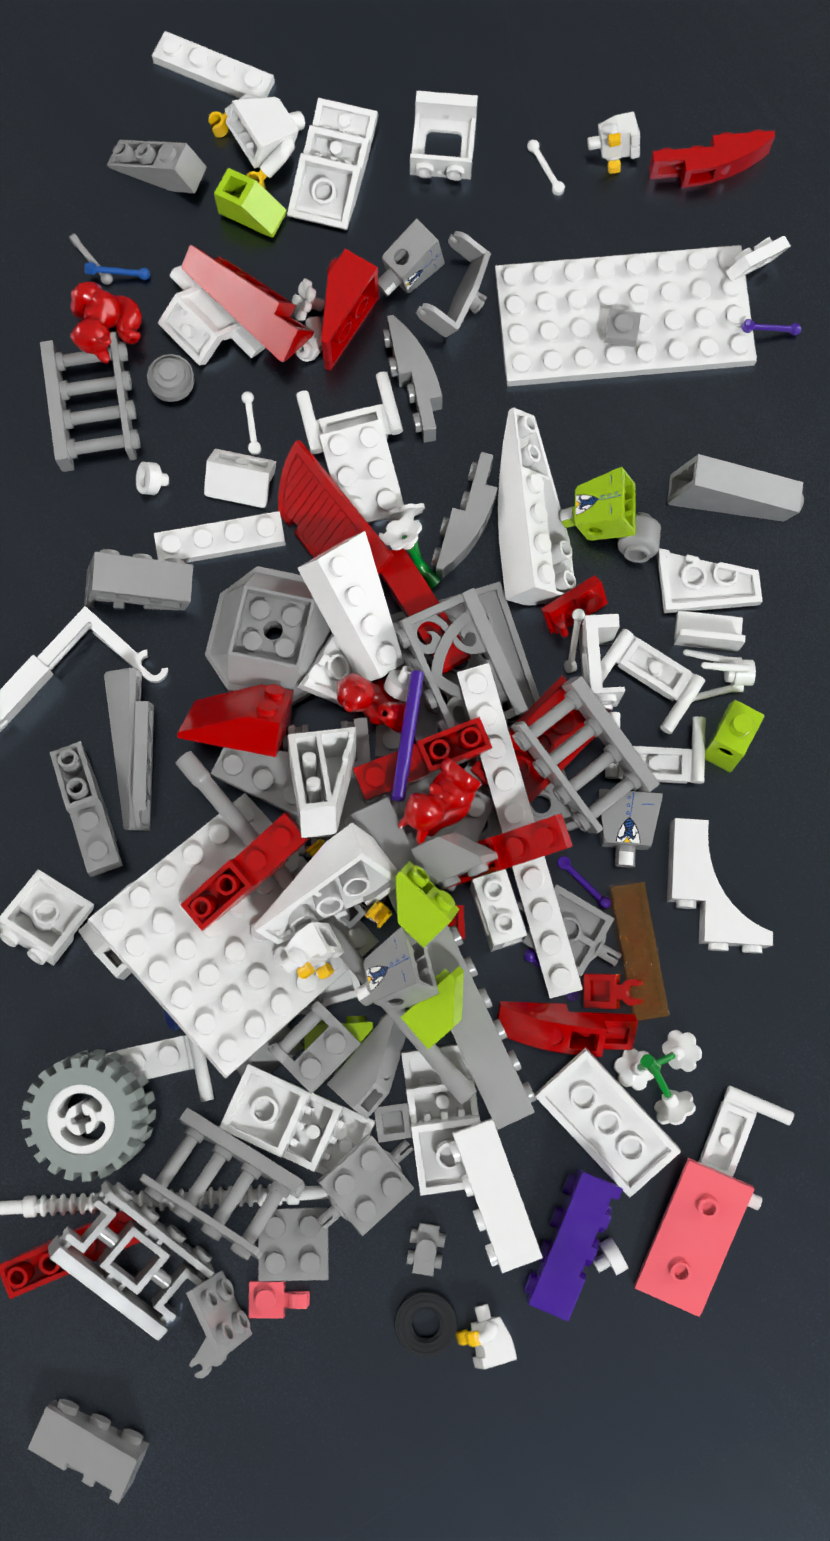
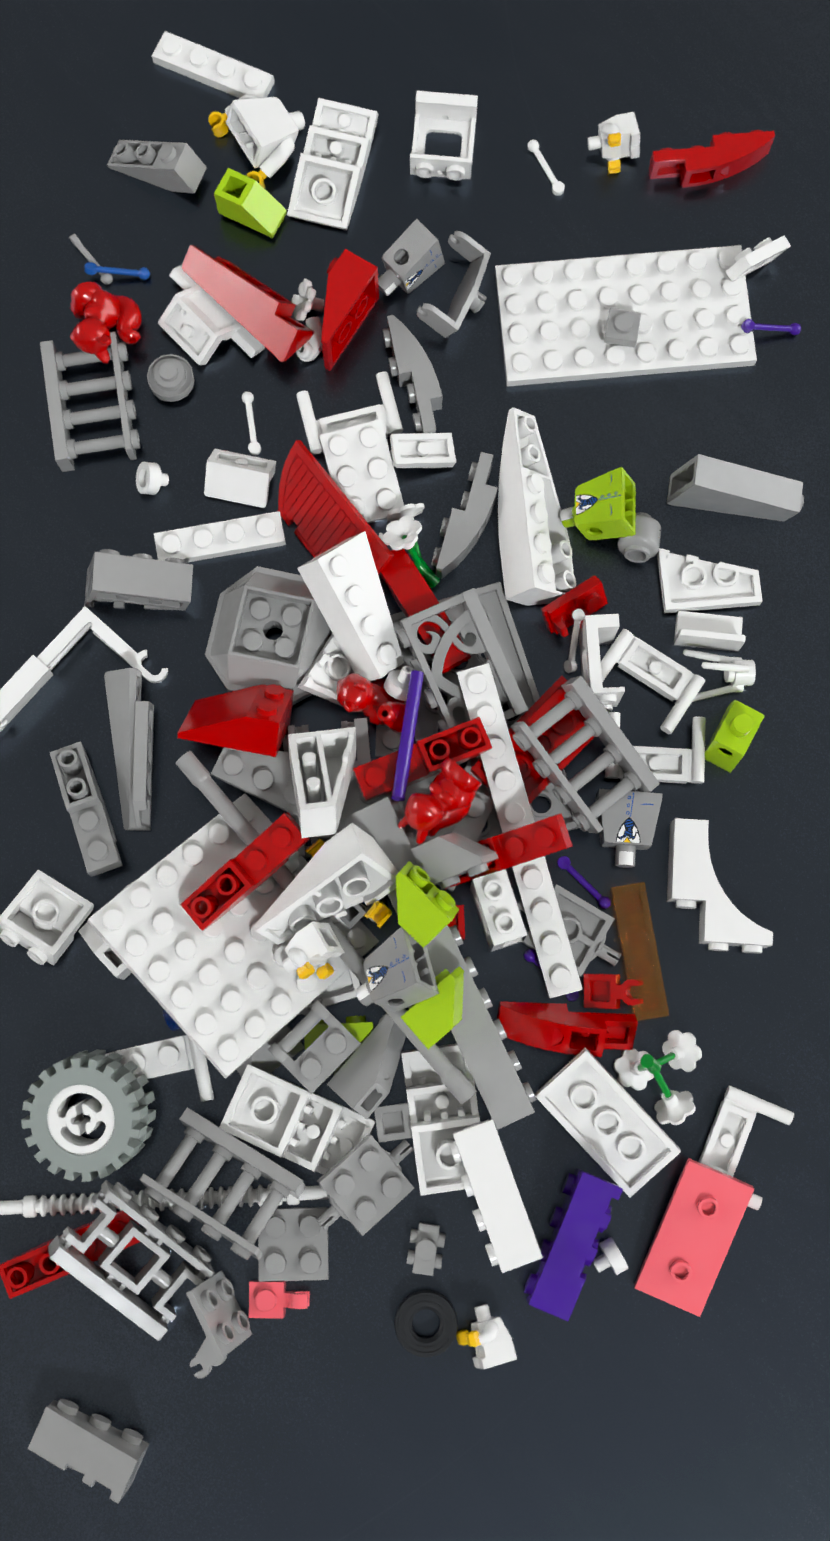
none -> white plate [389,433,456,468]

